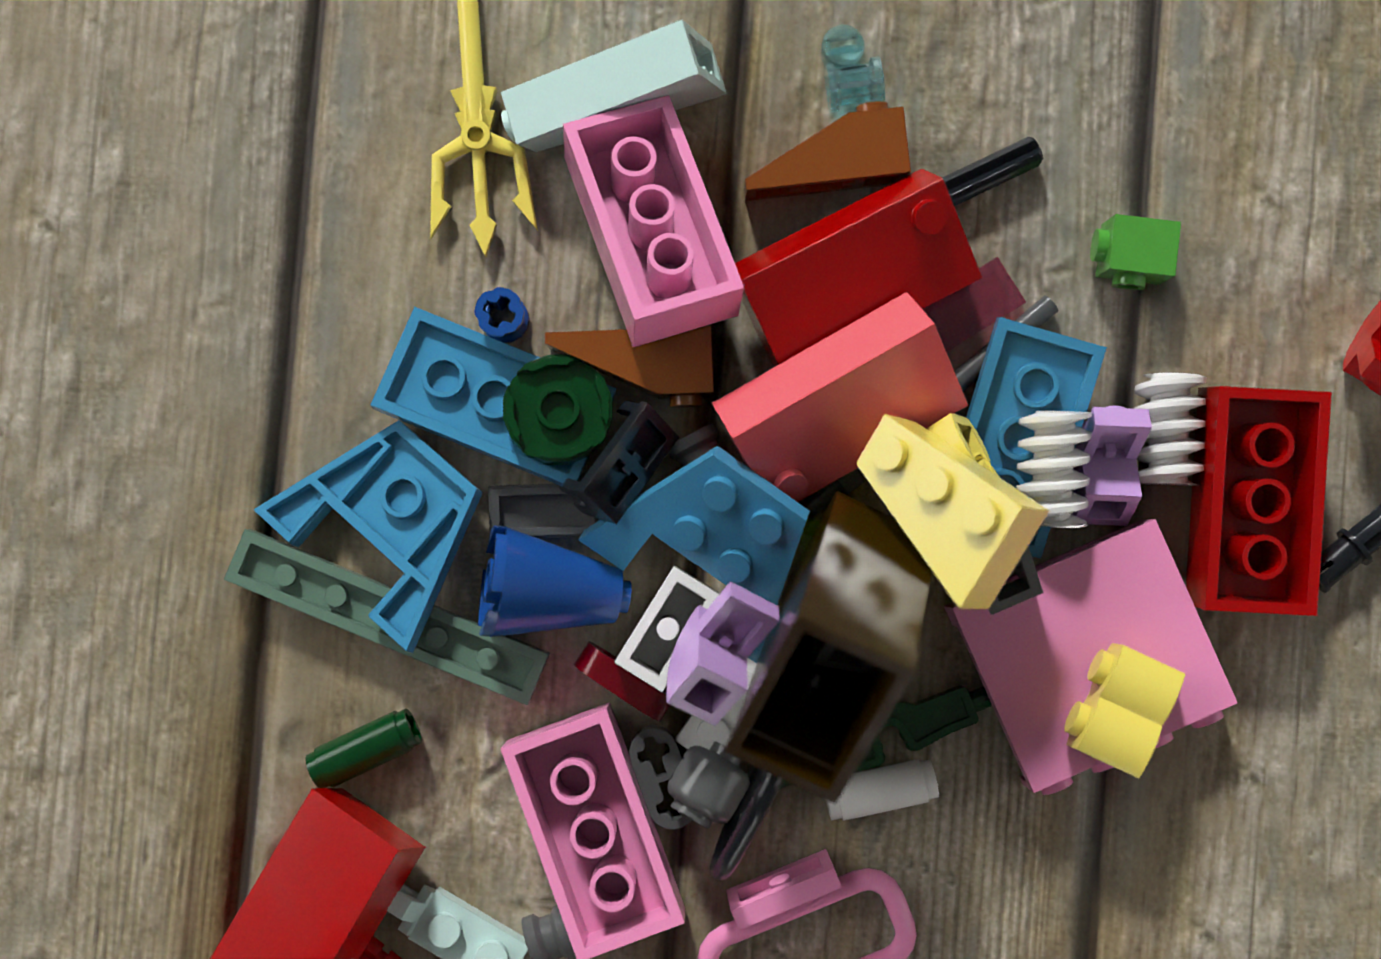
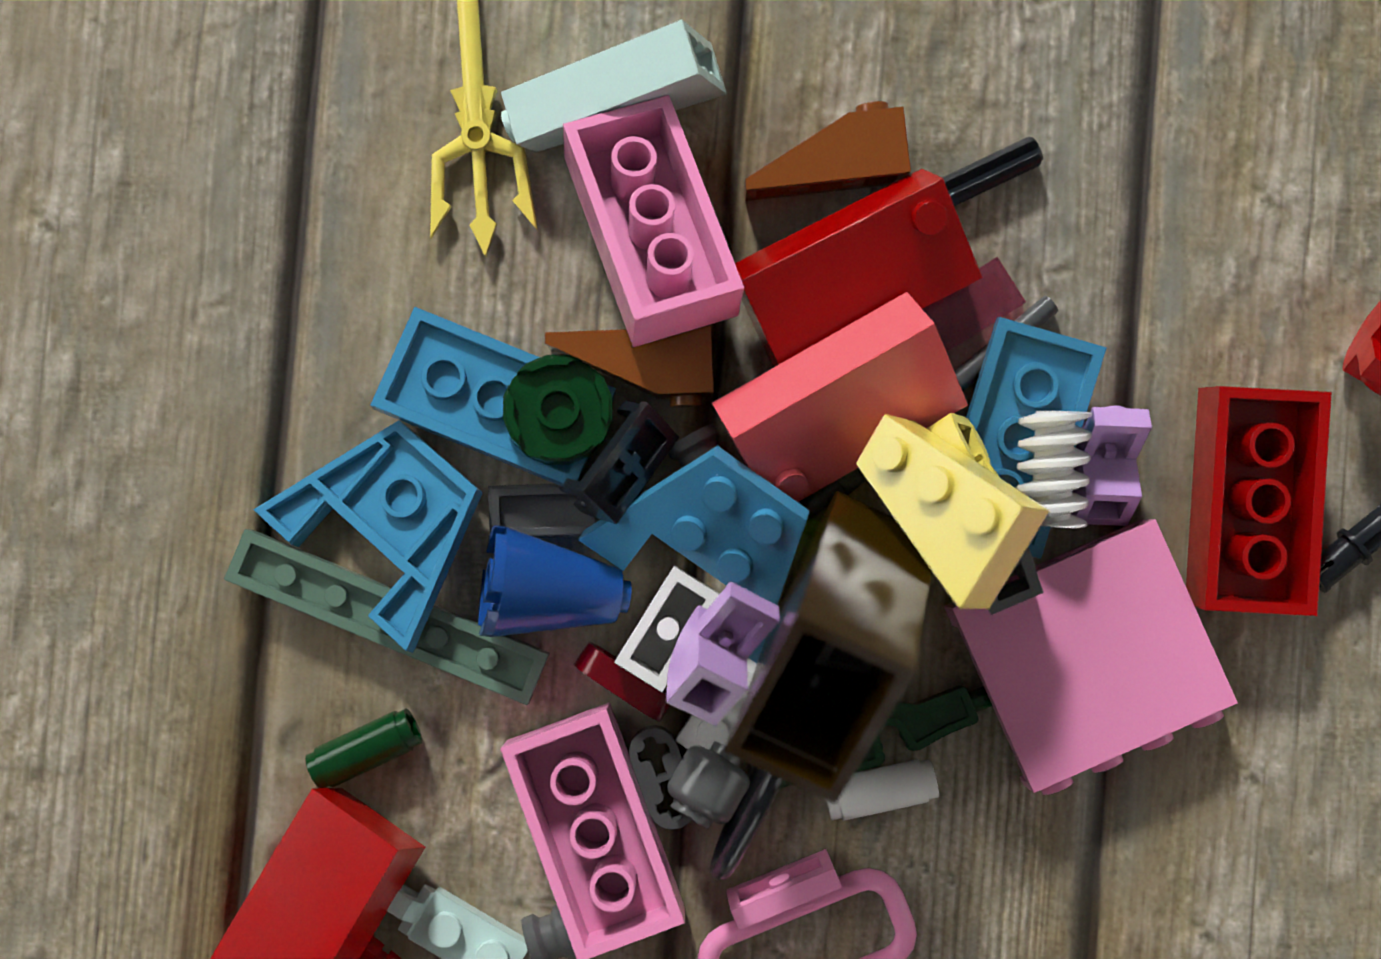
blue bush [474,287,529,343] -> none
clear light blue hinge [820,24,865,72] -> none
clear light blue bush [824,56,885,113] -> none
light yellow brick [1064,643,1185,778] -> none
bright green brick [1090,214,1181,290] -> none
white piece [1134,373,1207,486] -> none

